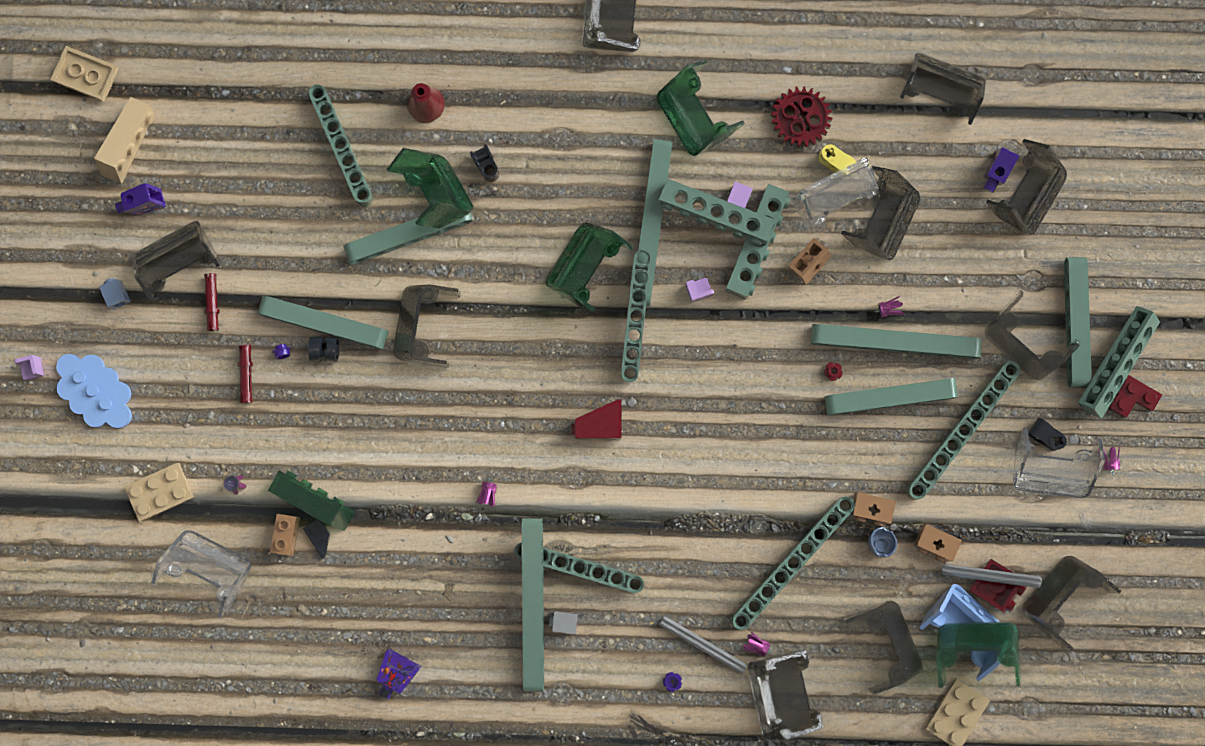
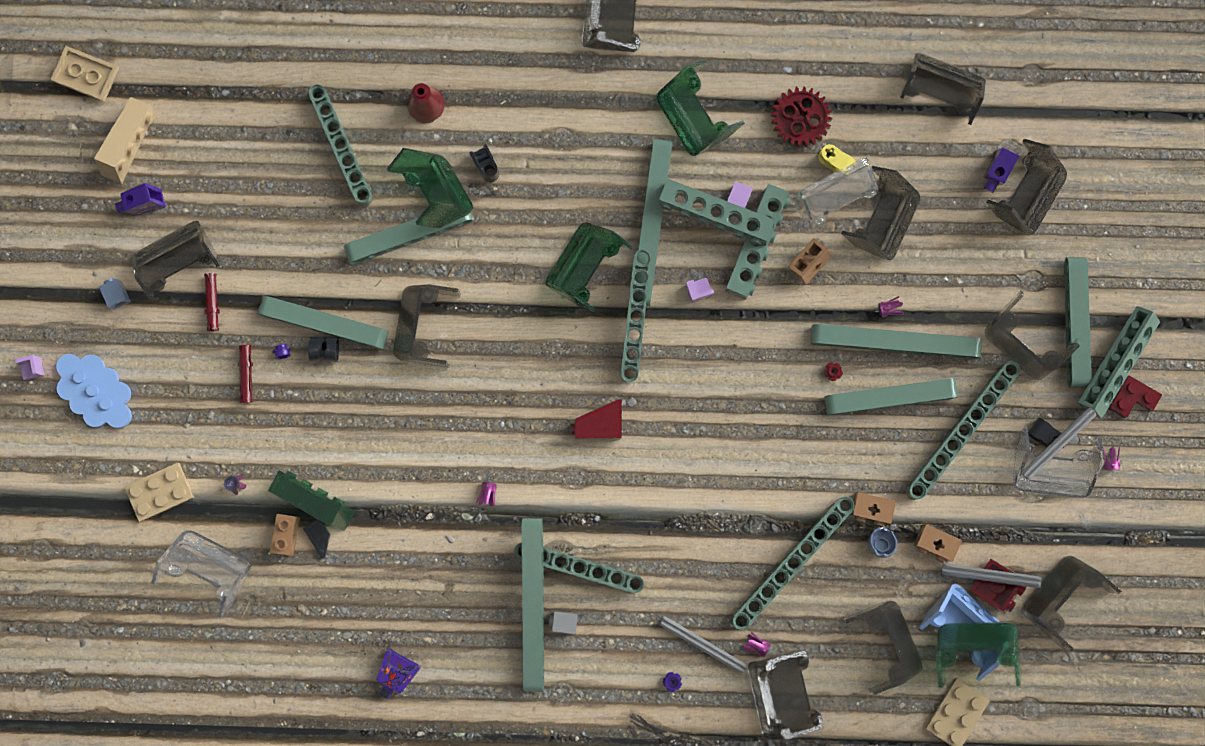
none -> light grey axle [1021,408,1097,480]

